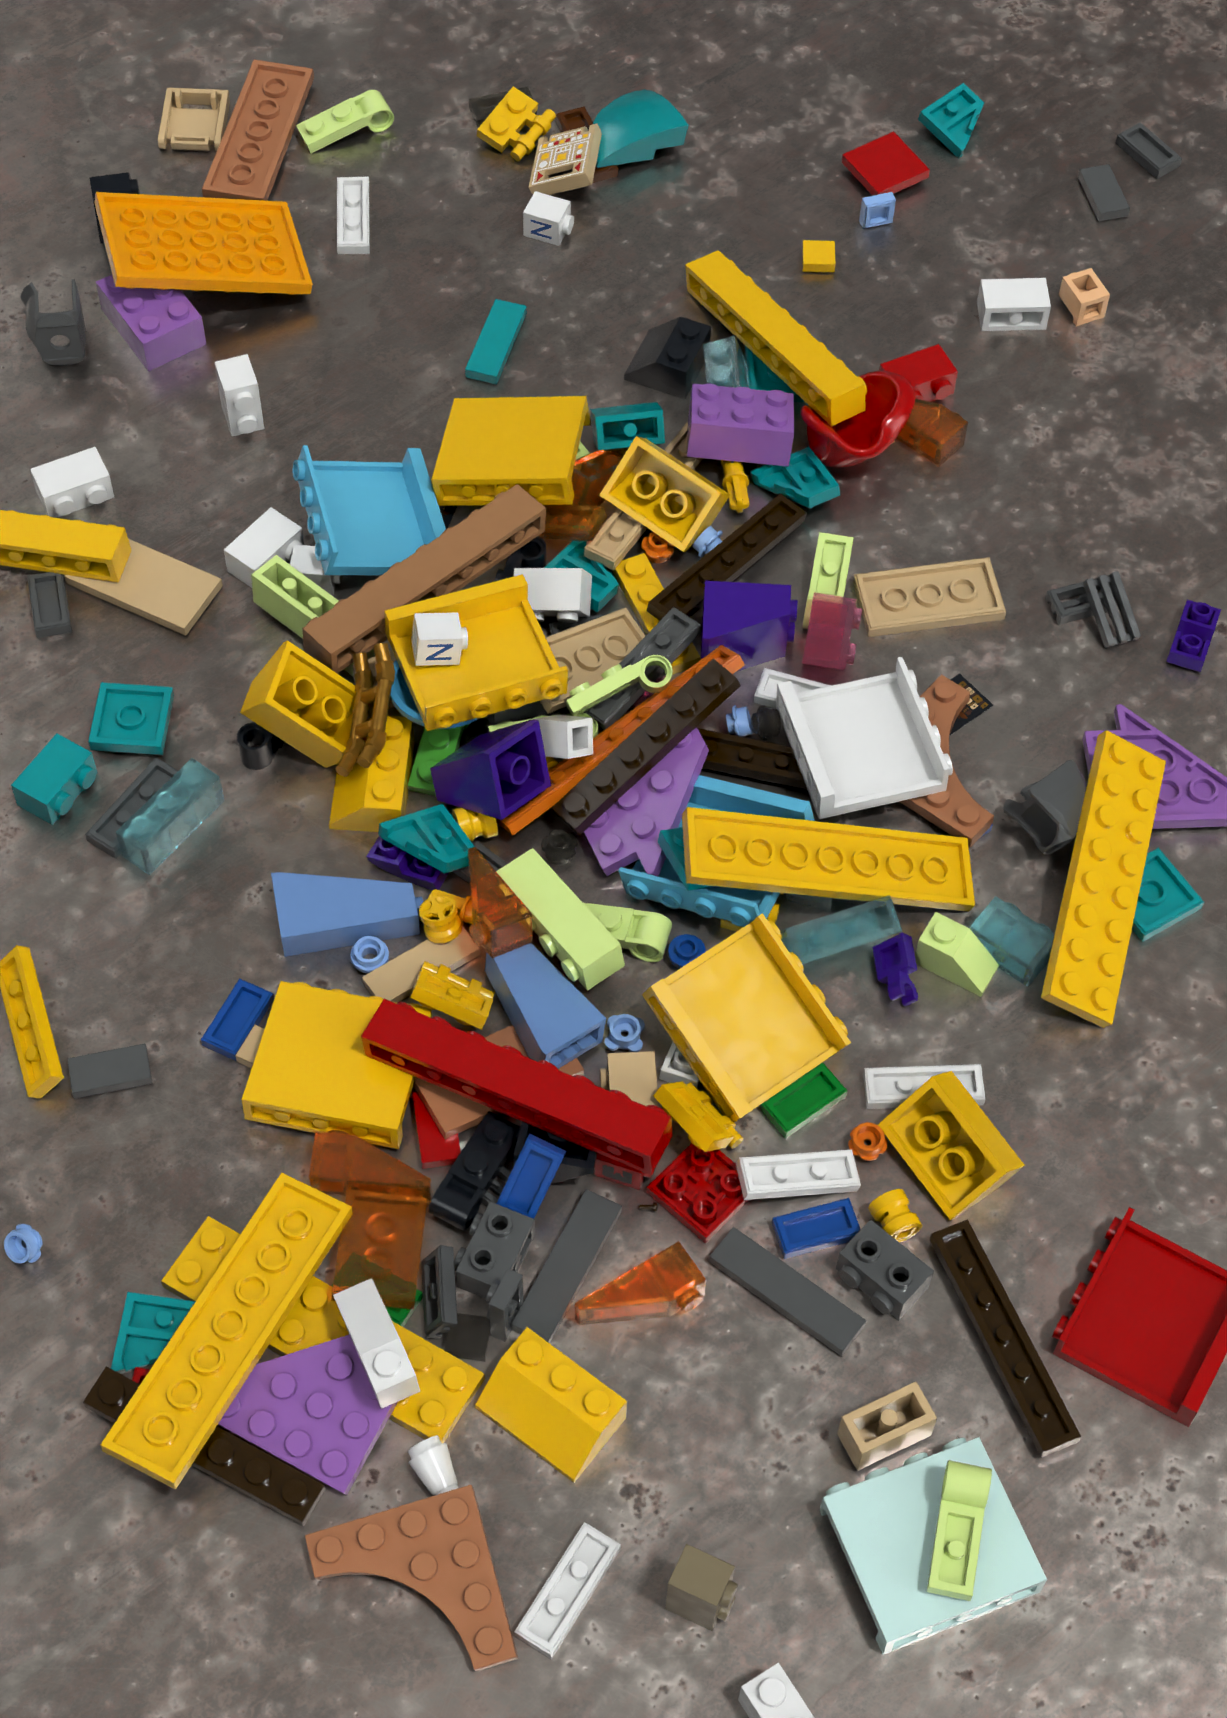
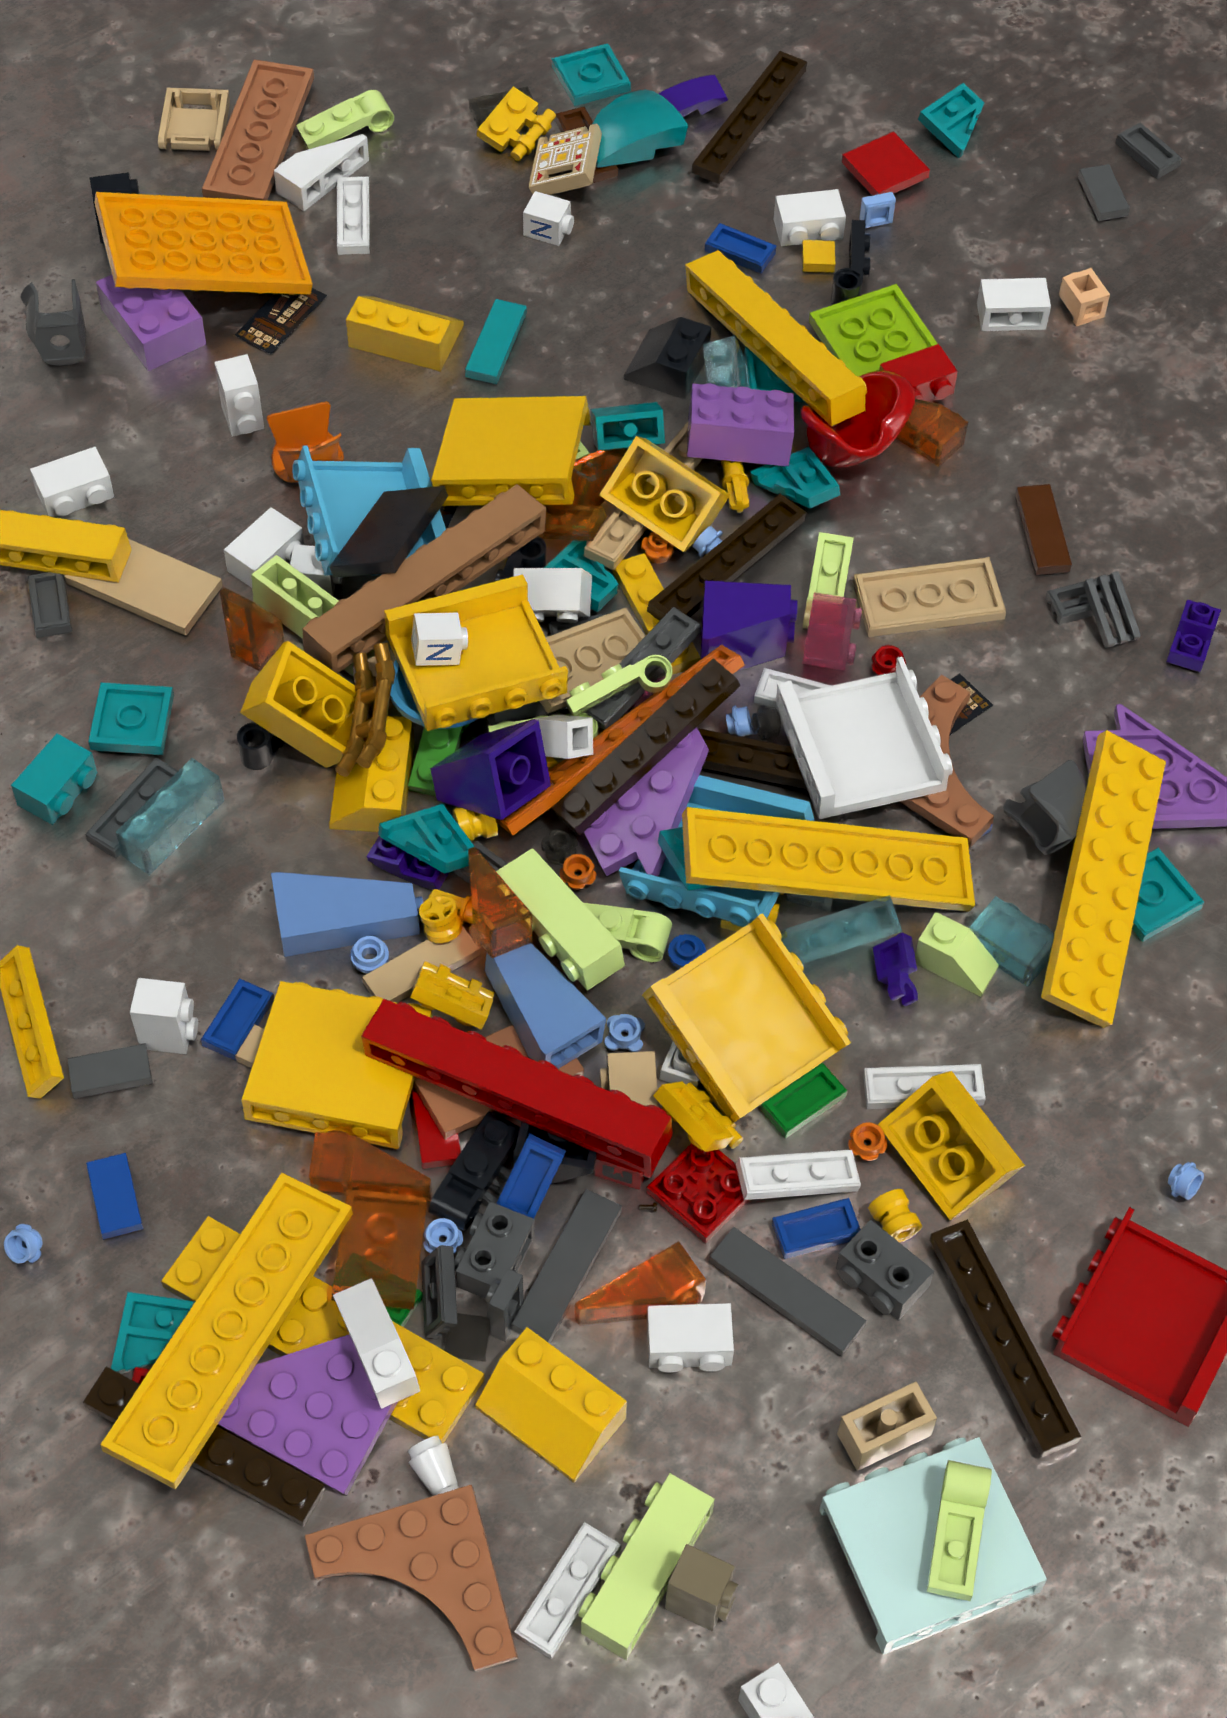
none -> blue tile [86,1153,143,1240]
none -> white brick [130,978,198,1054]
none -> clear orange slope [220,587,285,671]
none -> sticker [234,288,328,354]
none -> orange piece [266,401,344,483]
none -> white slope [274,134,369,211]
none -> black tile [329,486,448,578]
none -> yellow slope [346,296,464,372]
none -> light blue plate [423,1218,463,1254]
none -> teal tile [552,43,631,107]
none -> orange plate [559,854,596,890]
none -> yellowish green brick [578,1473,715,1661]
none -> white brick [647,1303,734,1373]
none -> dark purple slope [658,75,728,117]
none -> dark brown plate [692,51,807,184]
none -> blue tile [704,223,776,274]
none -> white brick [773,189,846,247]
none -> lime plate [809,284,938,376]
none -> black plate [831,220,871,305]
none -> red plate [871,645,906,676]
none -> reddish brown tile [1015,484,1072,575]
none -> light blue plate [1168,1162,1204,1200]

